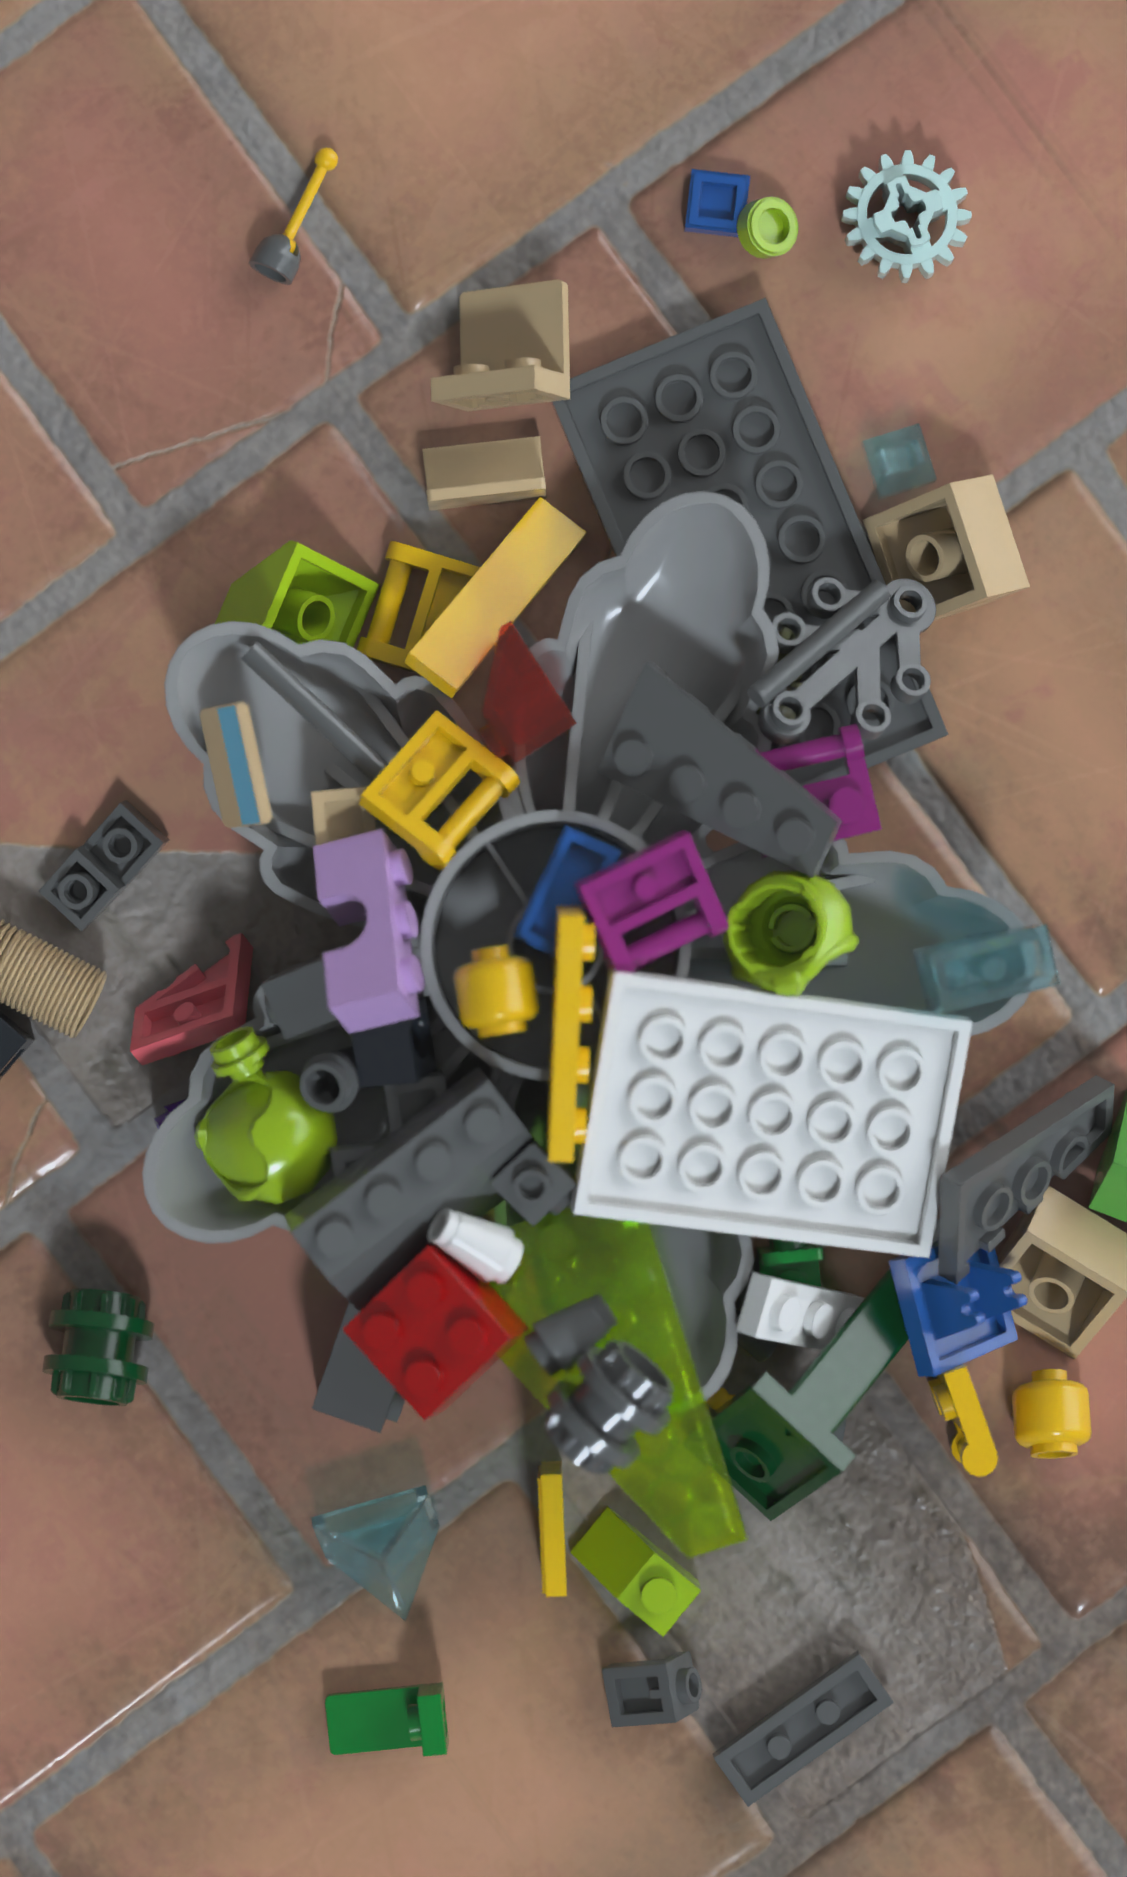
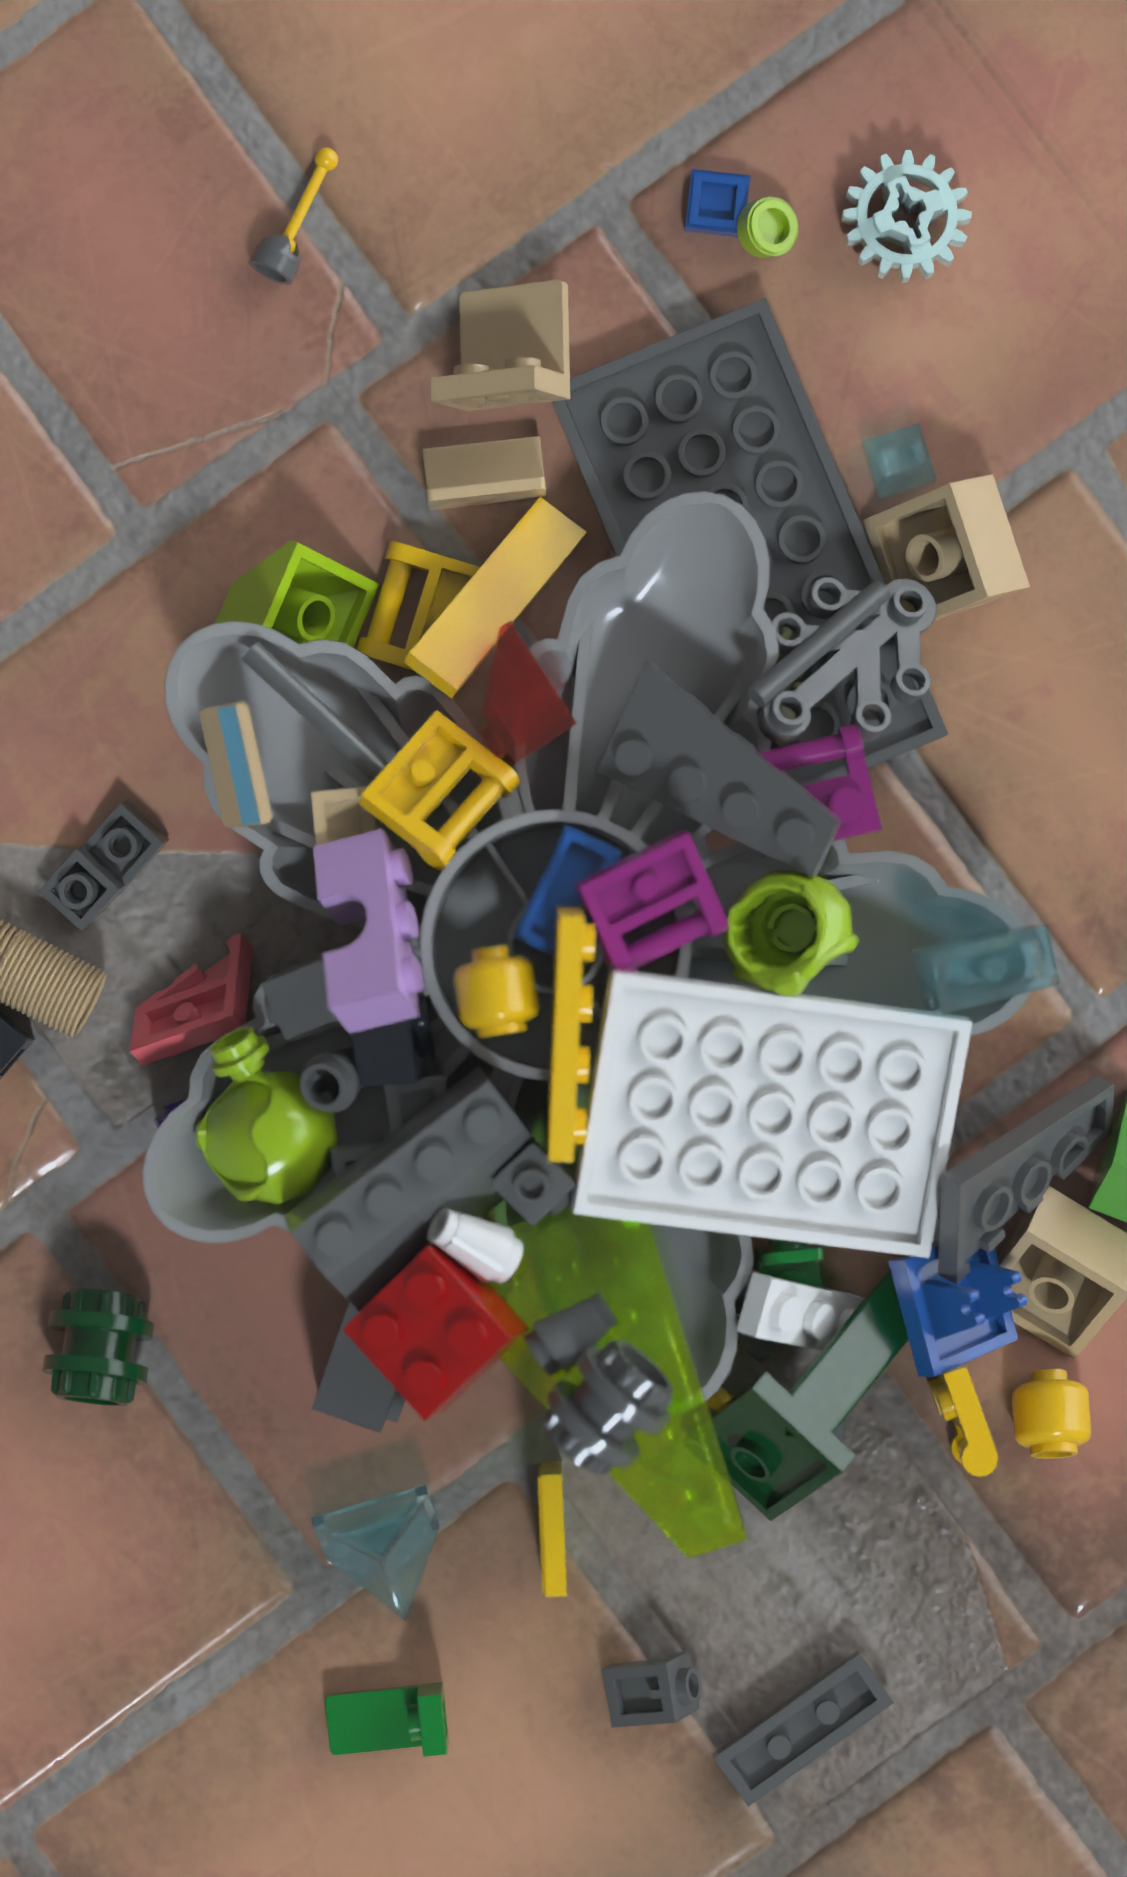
lime slope [570,1505,701,1637] -> none

